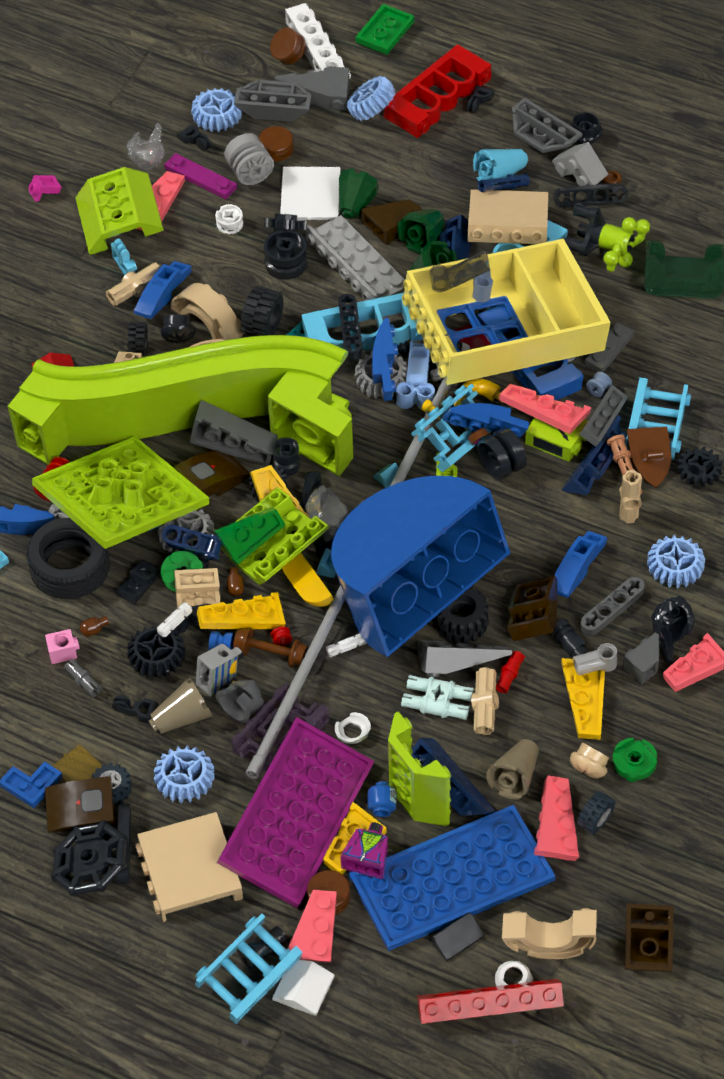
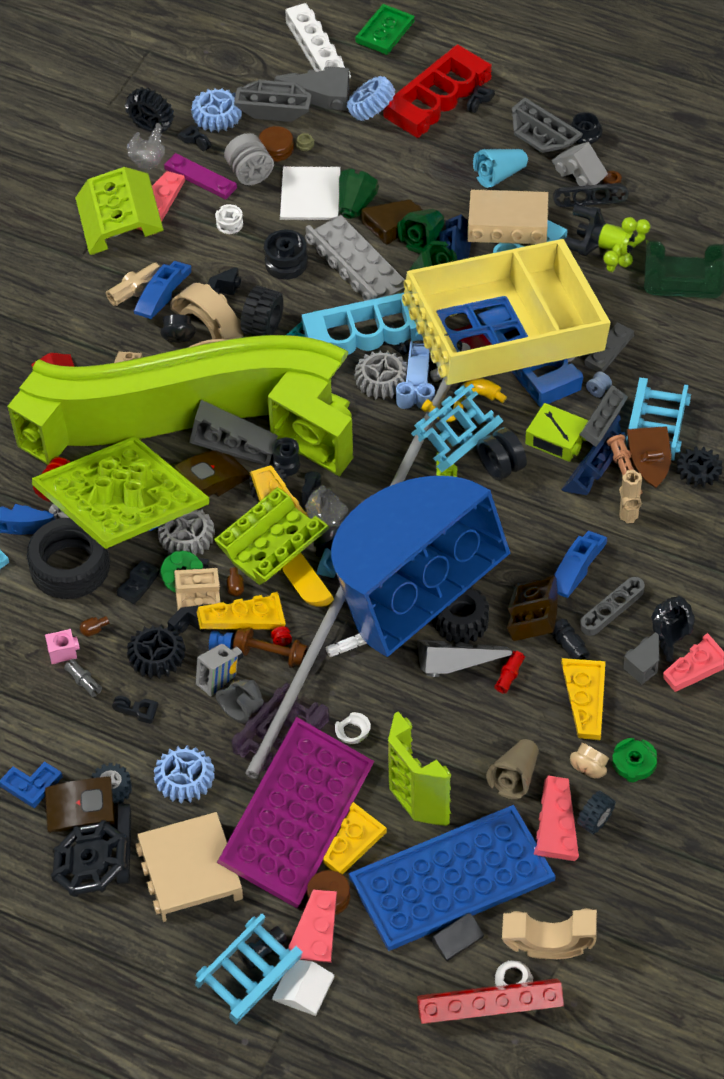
dark pink bracket [29,175,62,202] -> none
clear yellow piece [53,744,102,782] -> none
medium azure hinge [111,239,137,275] -> none
black tyre [127,322,148,357] -> none
dark tan cone [149,678,213,733] -> none
white axle [157,602,192,637] -> none
dark blue piece [162,525,222,561] -> none
green wing [214,507,286,564] -> none
black gear [264,213,307,232] -> none
reddish brown head [270,27,306,65] -> none
black beam [338,294,363,359] -> none
magenta torso [340,822,388,879] -> none
blue head [368,782,397,817] -> none
blue slope [372,318,398,401] -> none
medium azure slope [374,463,399,488] -> none
light aqua pin [401,675,474,720] -> none
dark blue wedge [411,738,495,815] -> none
clear smoke plate [429,251,490,292] -> none
blue slope [443,403,529,438] -> none
reddish brown tile [468,428,489,446] -> none
tan piece [471,667,499,735] -> none
sand blue piece [472,262,493,302] -> none
dark blue pin [477,174,530,192] -> none
coral wing [499,384,591,434] -> none
light grey piece [573,643,617,676] -> none
dark brown slope [625,903,674,973] -> none
light blue gear [647,534,705,589] -> none
none -> black gear [125,87,174,134]
none -> black slope [208,267,241,295]
none -> olive plate [295,133,314,151]

